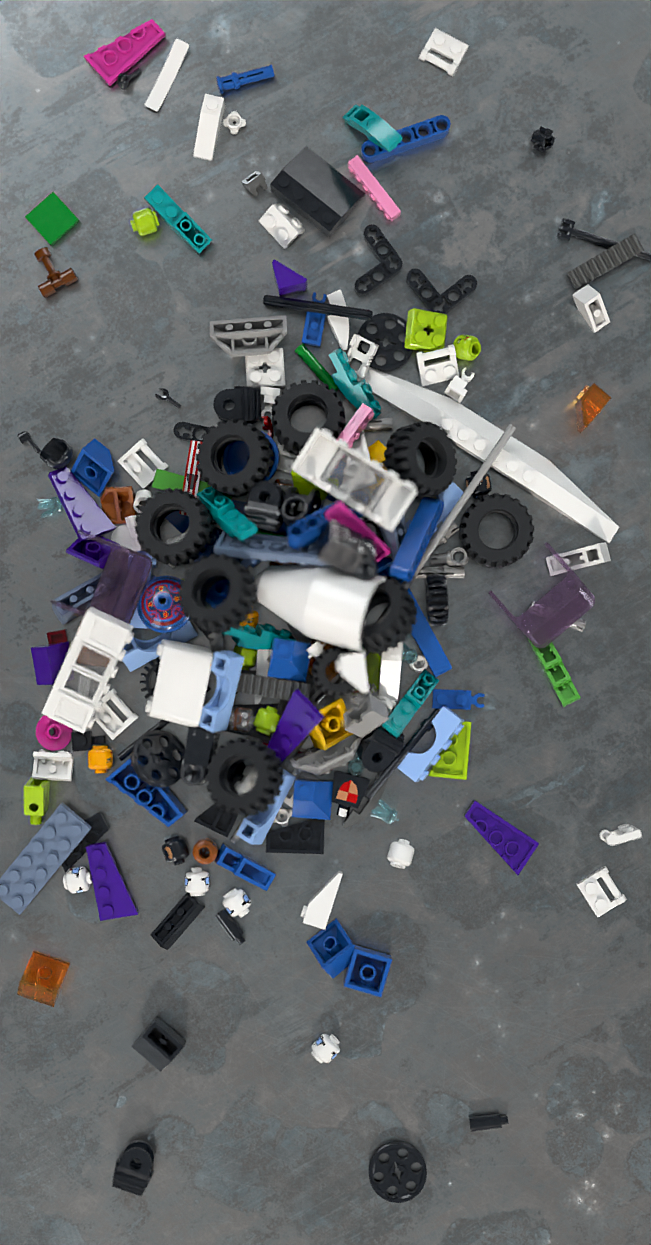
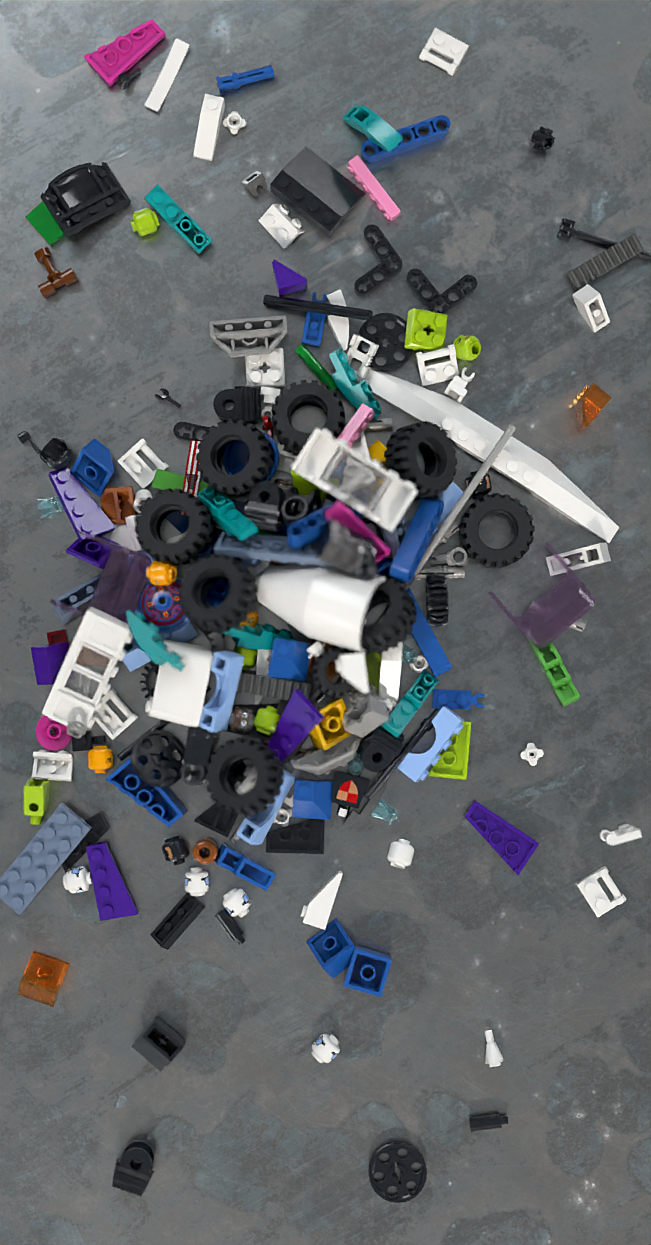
none -> black slope [40,162,131,236]
none -> light grey plate [67,721,86,738]
none -> teal slope [126,610,186,671]
none -> light orange head [146,560,177,586]
none -> white cone [485,1029,504,1067]
none -> white plate [520,743,544,766]

